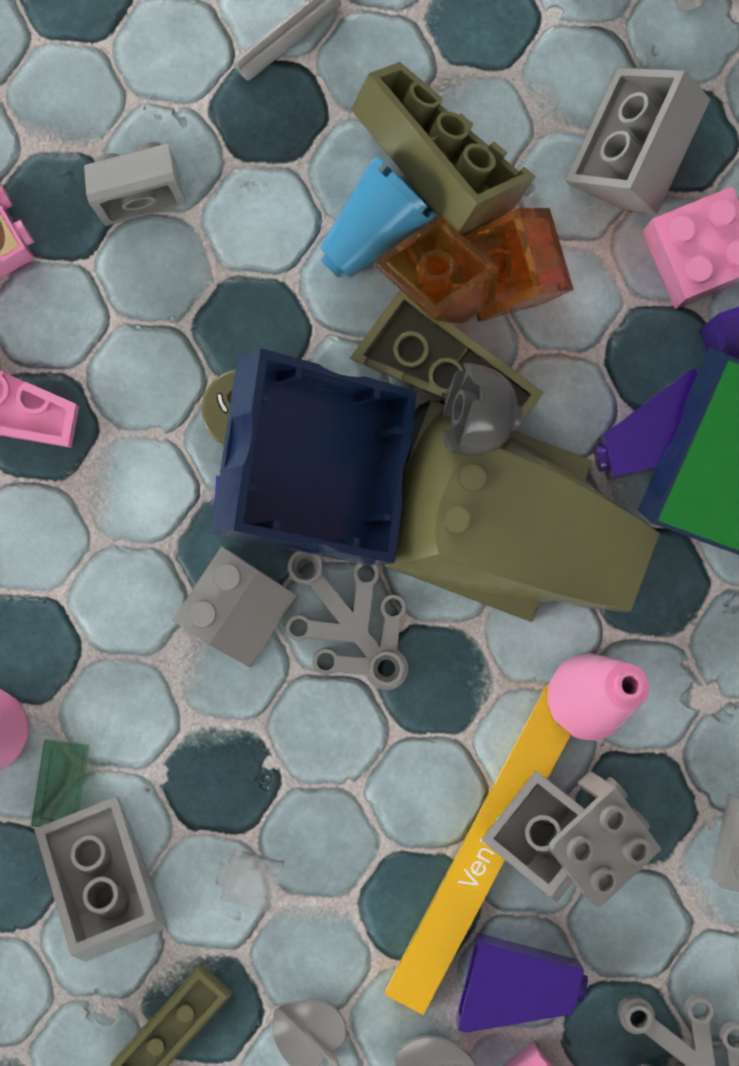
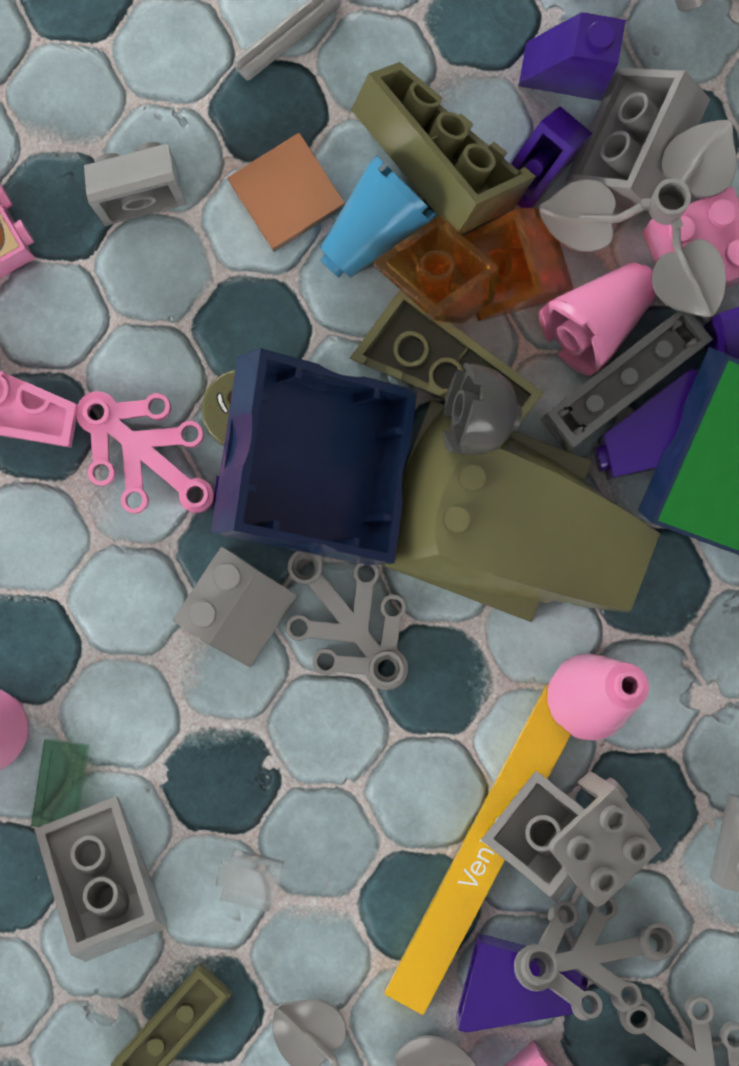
none -> bright pink plant [76,391,215,514]
none -> nougat tile [227,133,345,252]
none -> dark purple slope [511,106,593,213]
none -> light grey plant [514,897,677,1021]
none -> dark purple slope [518,12,626,101]
none -> light grey plant [539,120,737,318]
none -> bright pink cone [539,262,657,376]
none -> dark grey piece [541,311,713,452]

